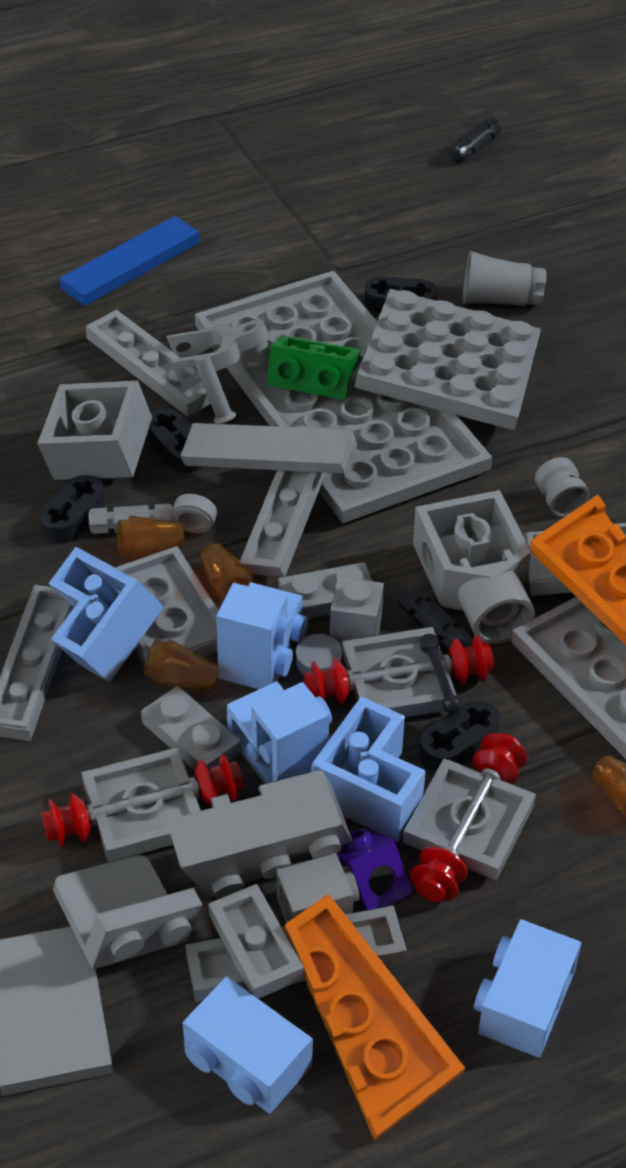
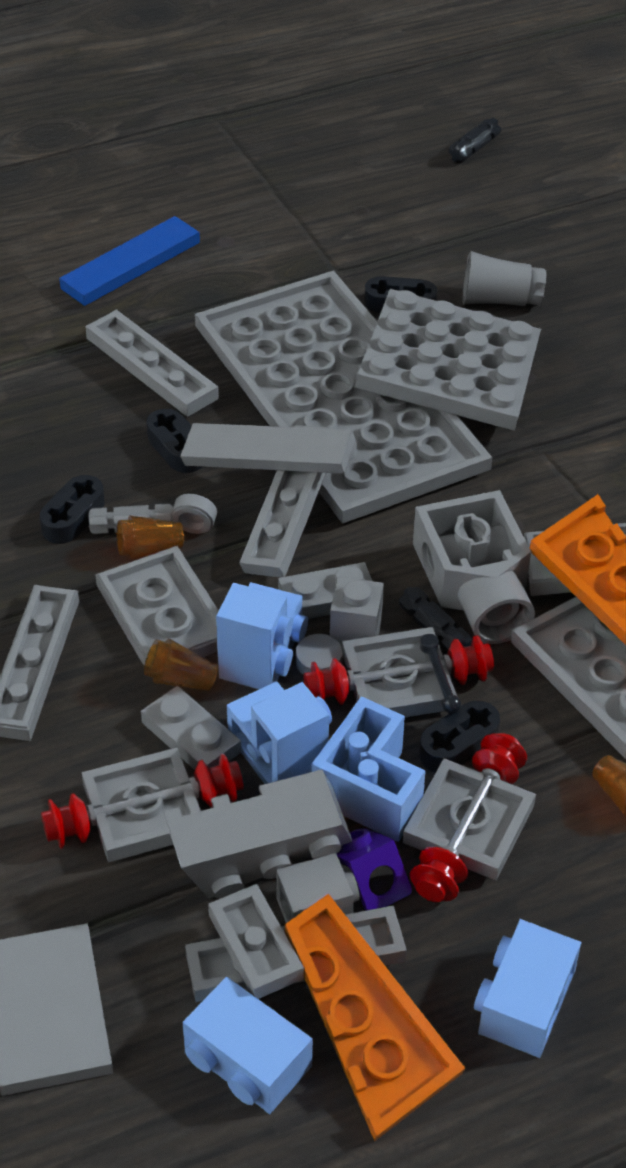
light grey brick [37,381,152,480] -> none
light blue brick [48,547,164,683] -> none
light grey bracket [53,855,202,970] -> none
light grey piece [166,320,270,424] -> none
clear orange cone [200,544,253,601] -> none
green bracket [267,335,361,399] -> none
light grey wheel [534,457,591,518] -> none

